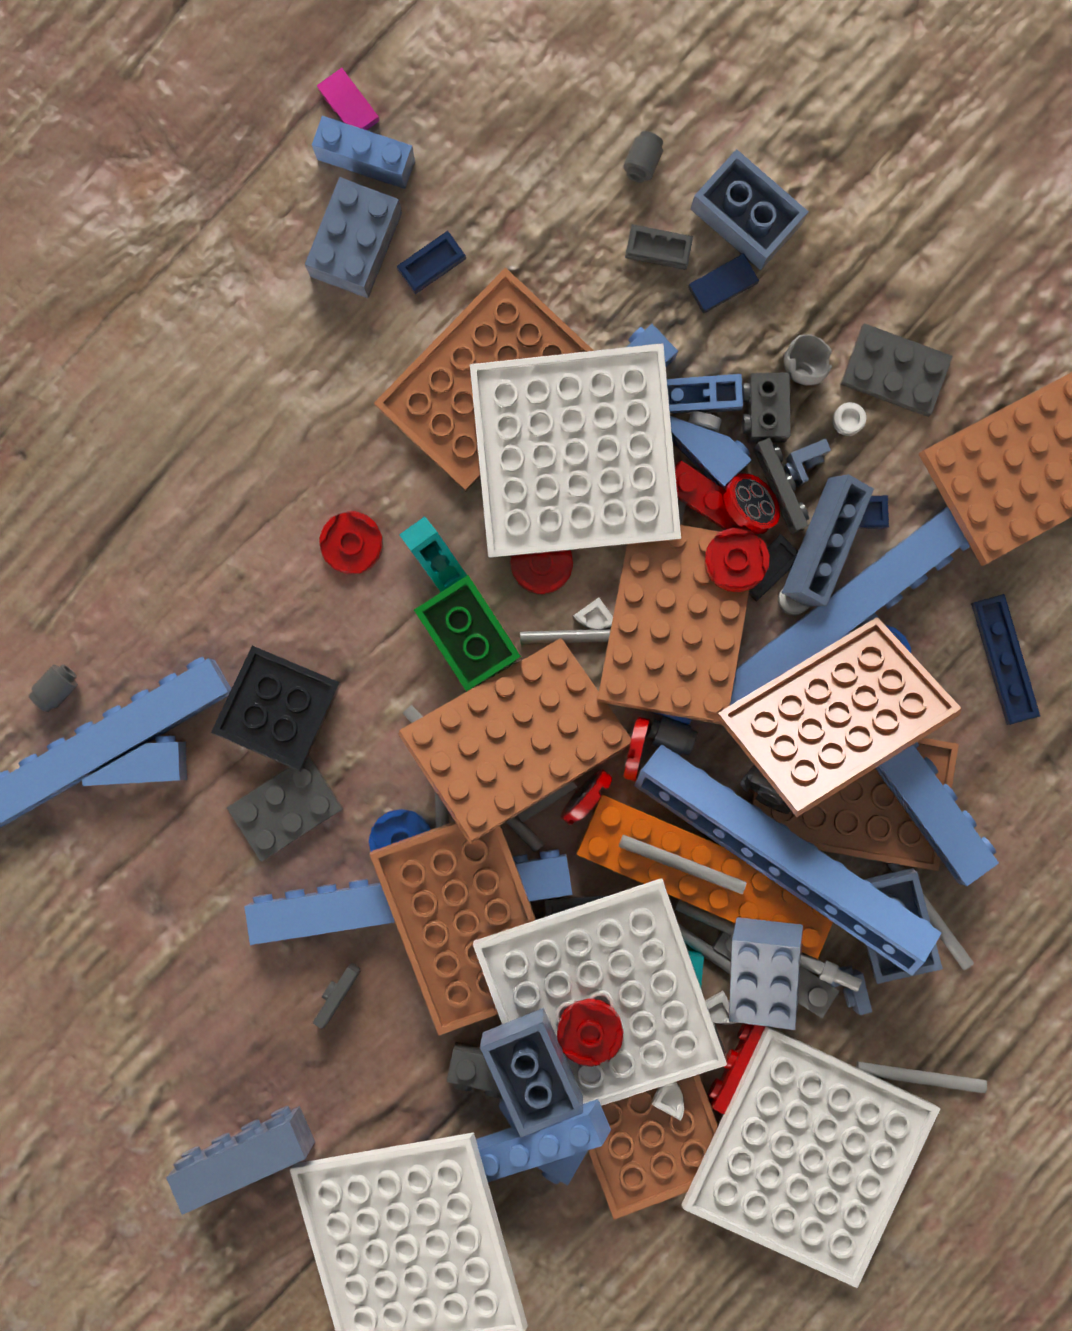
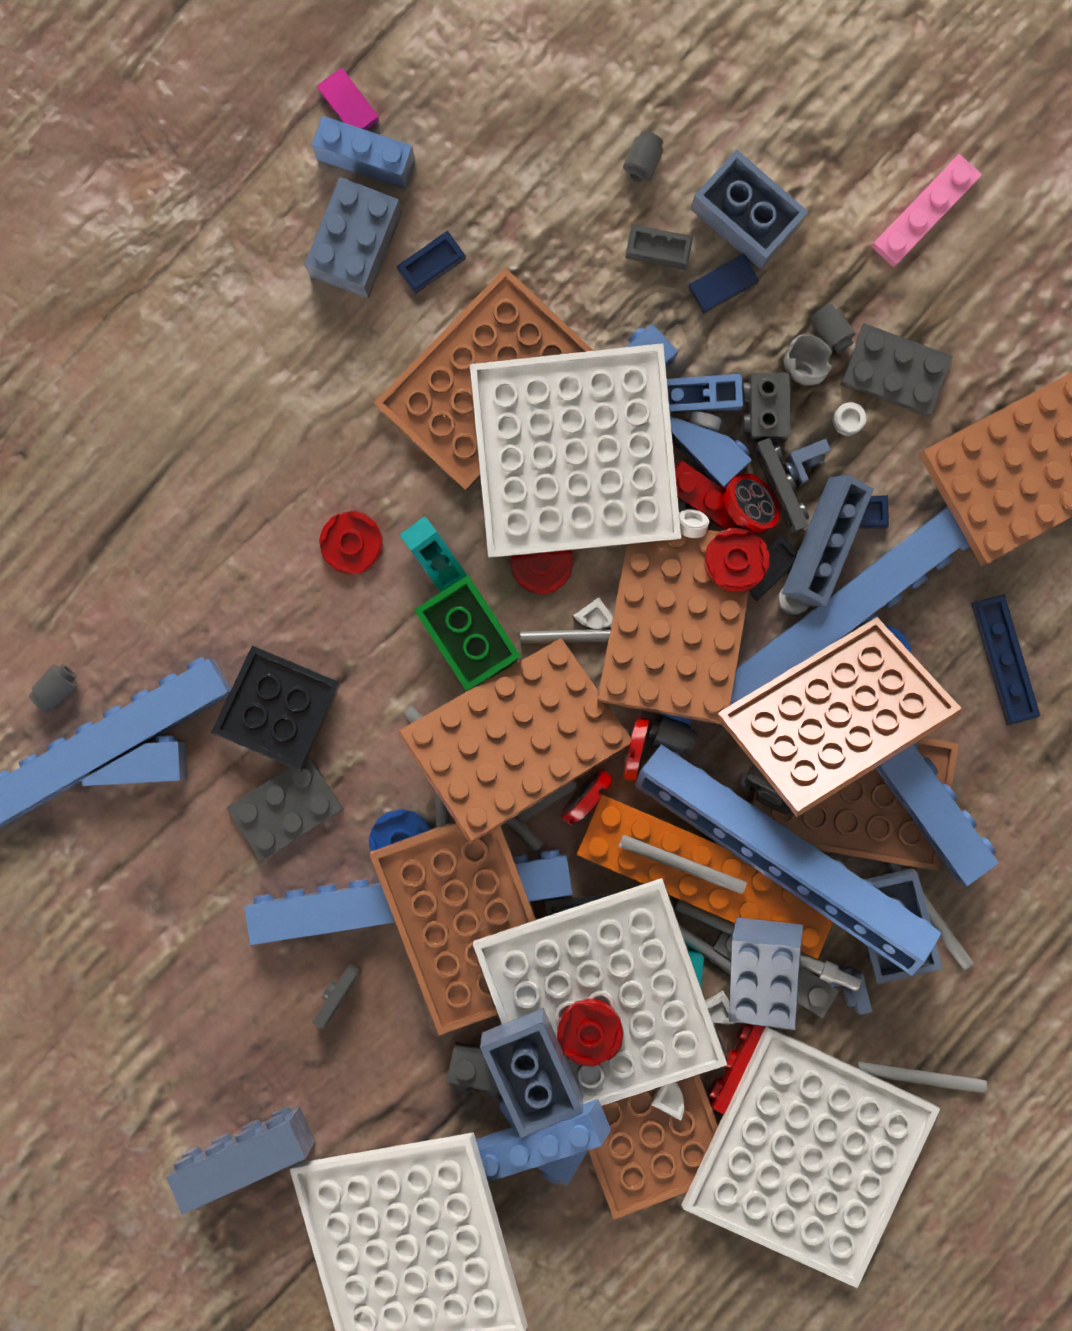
none -> white tile [679,509,709,538]
none -> dark grey brick [811,304,856,354]
none -> bright pink plate [871,154,982,267]

